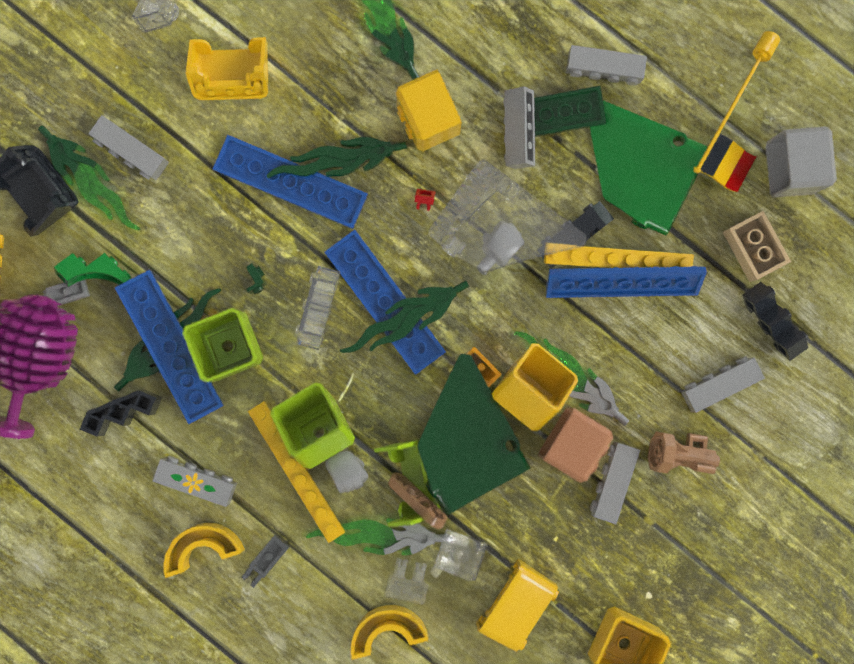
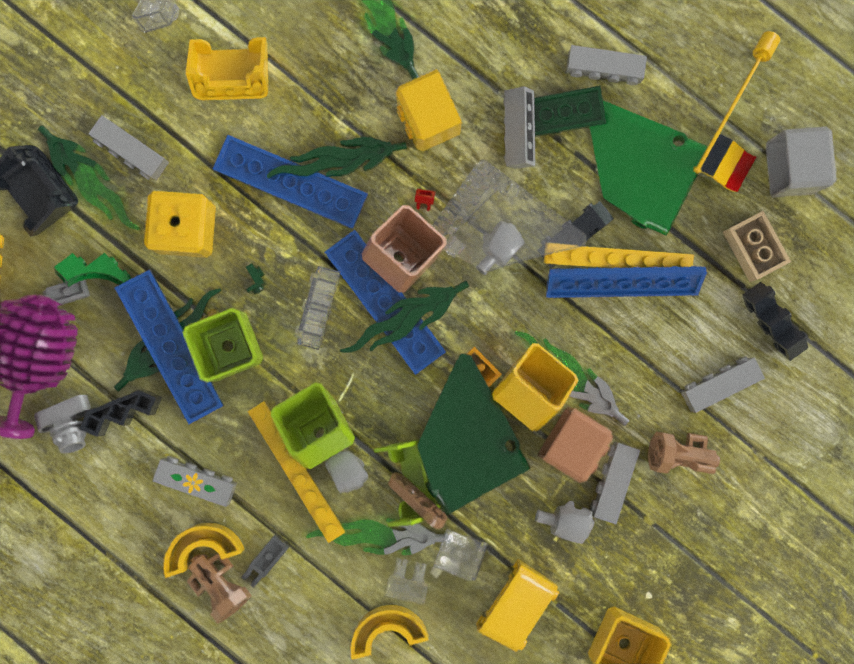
none -> light grey beam [34,395,91,453]
none -> yellow plate [144,191,216,258]
none -> medium nougat piece [187,554,252,624]
none -> nougat plate [362,205,446,292]
none -> light grey piece [535,501,595,544]

